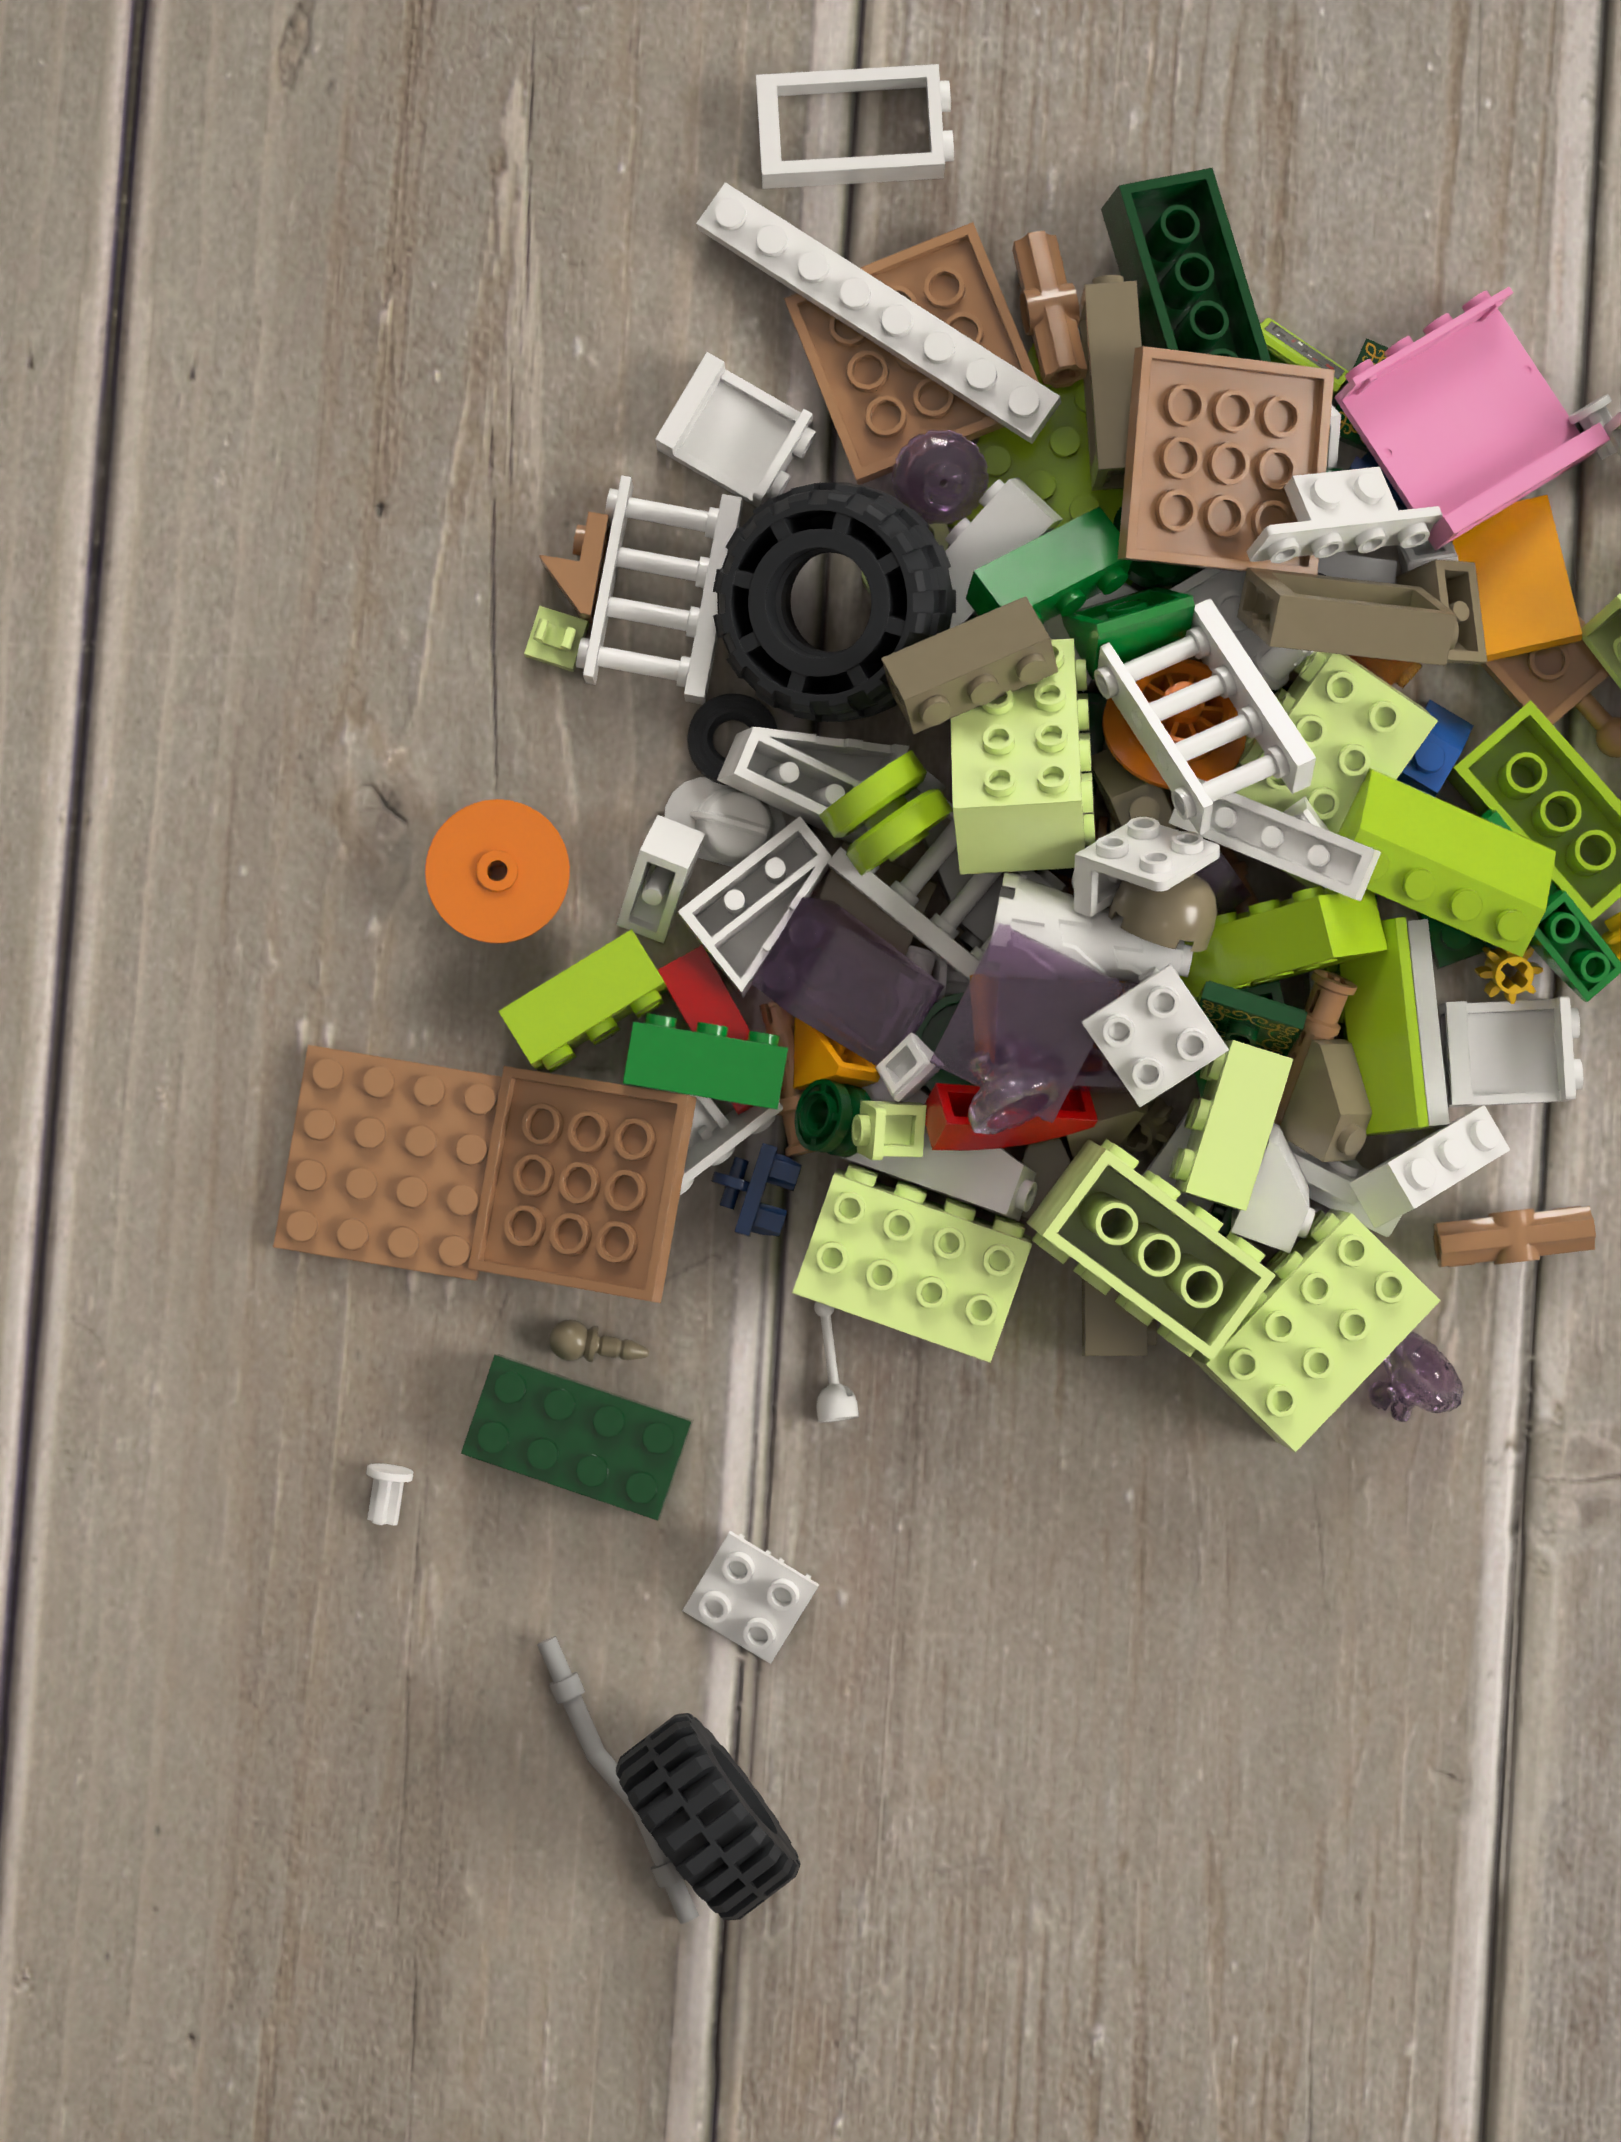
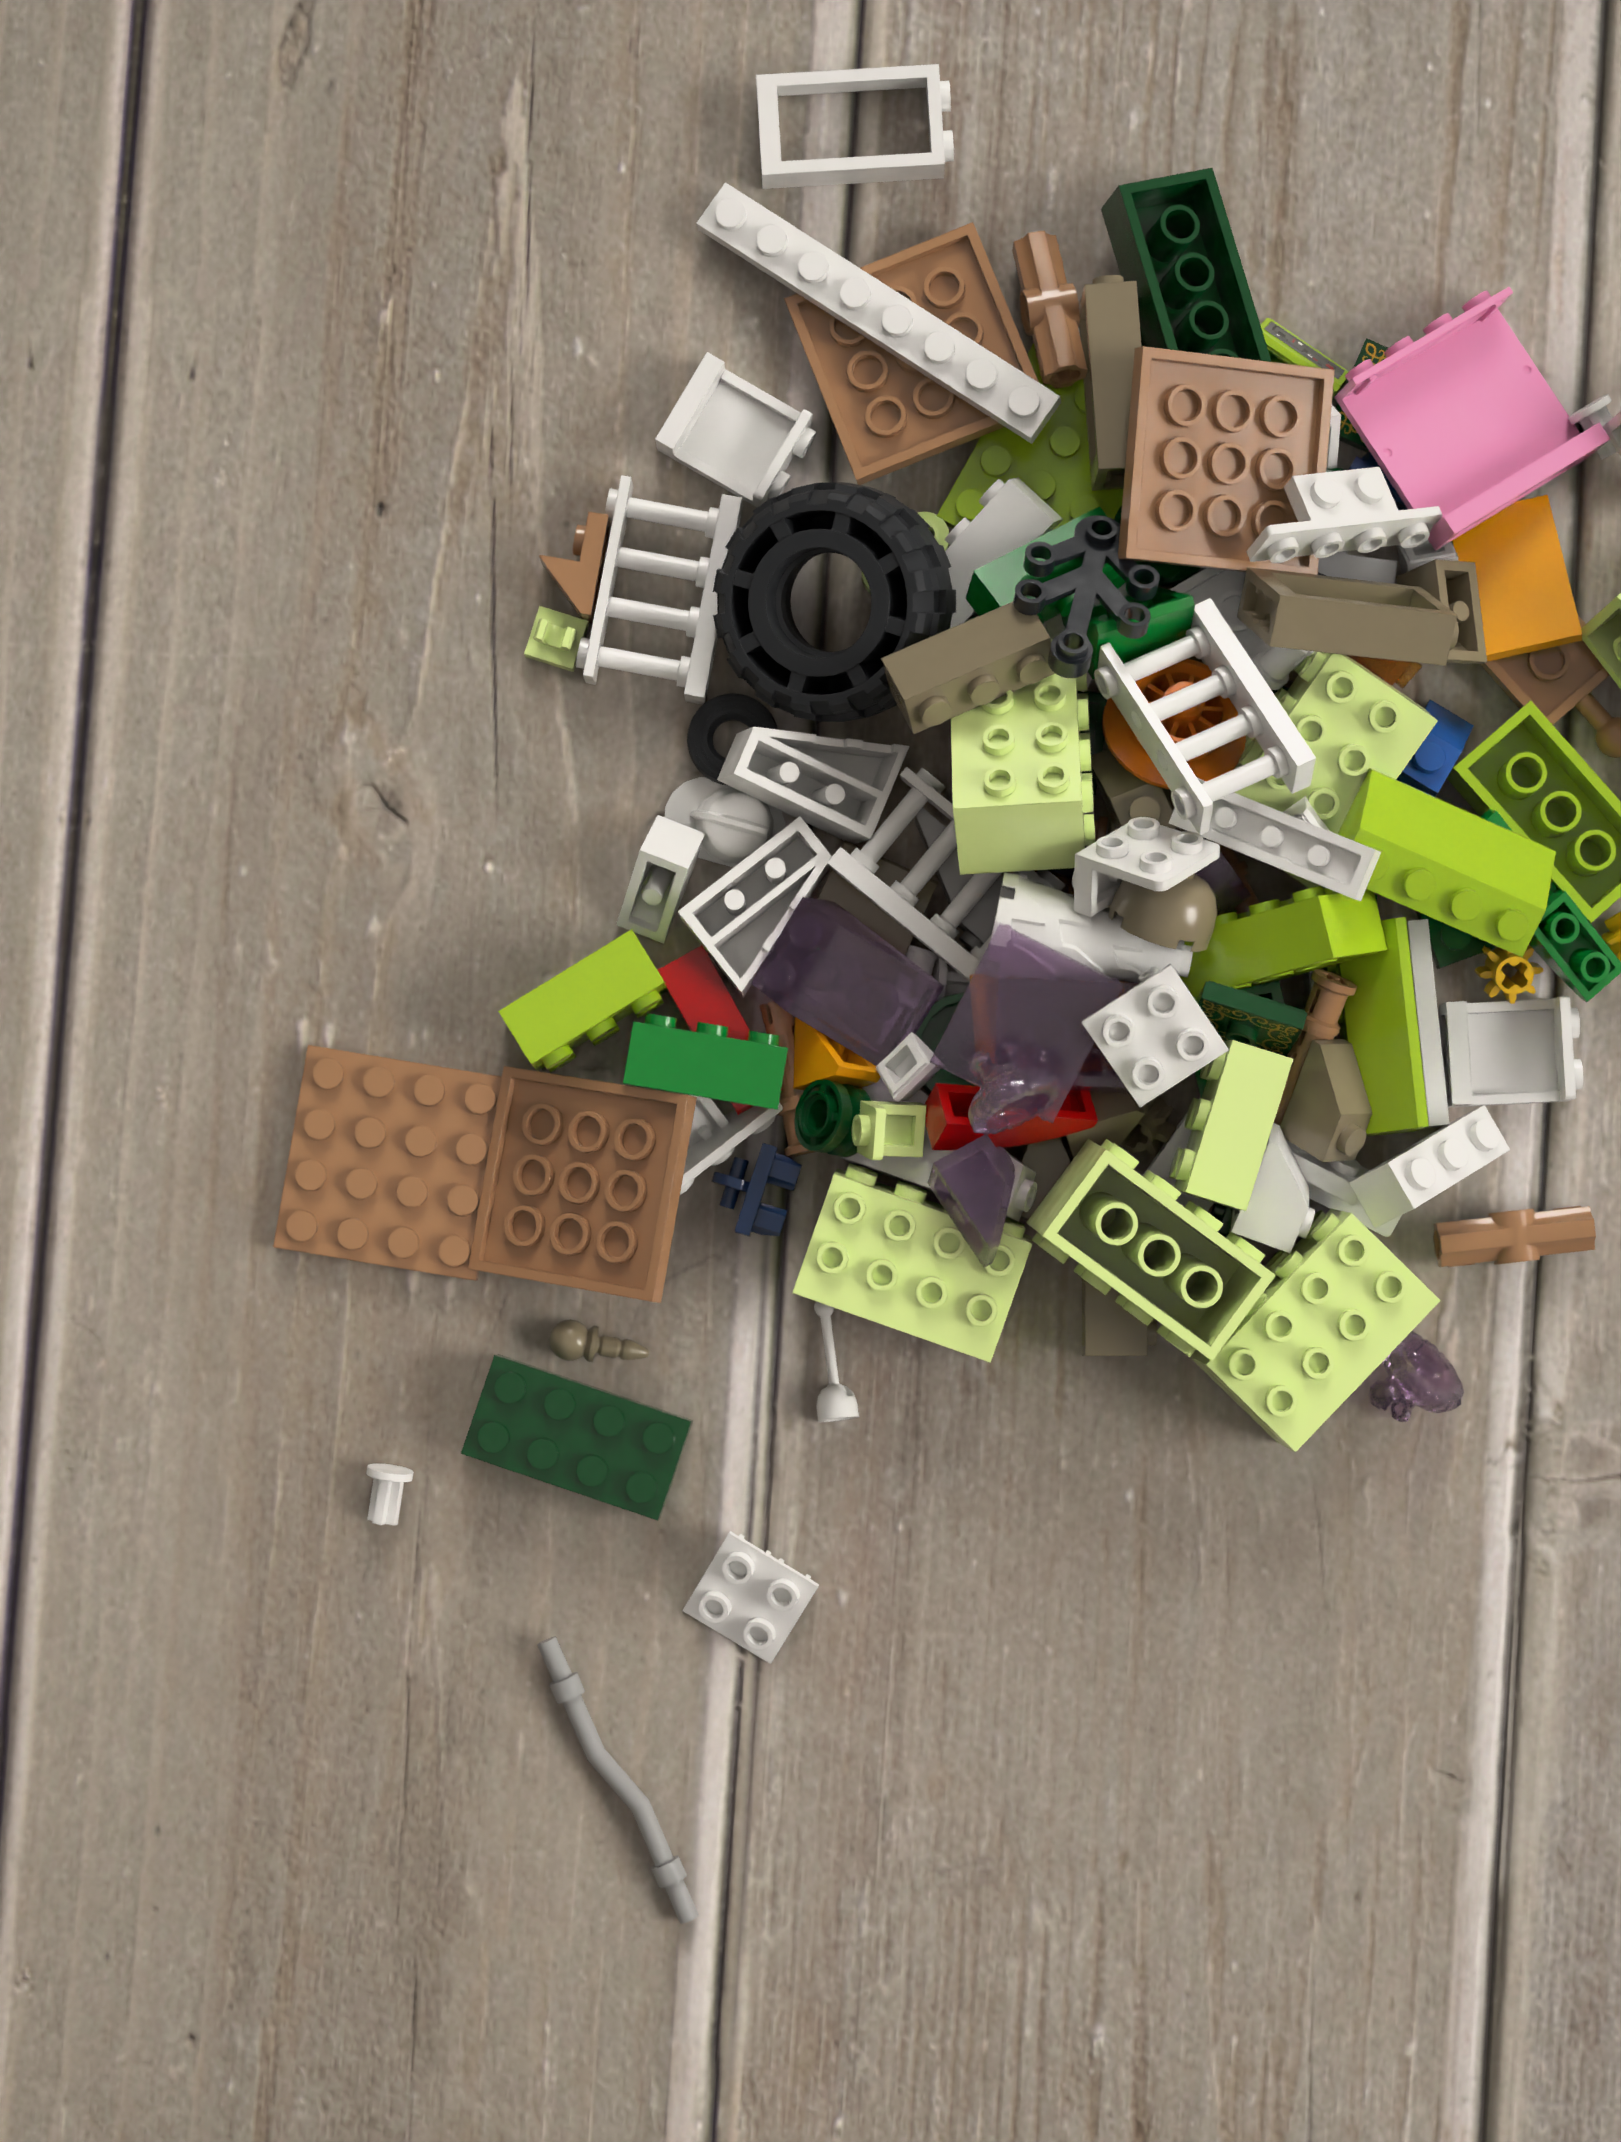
orange piece [425,799,570,944] -> none
black tyre [616,1713,801,1921] -> none
lime wheel [819,750,953,876] -> none
hair [891,430,989,524] -> none
none -> clear purple slope [927,1134,1015,1268]
none -> black plant [1013,515,1160,678]

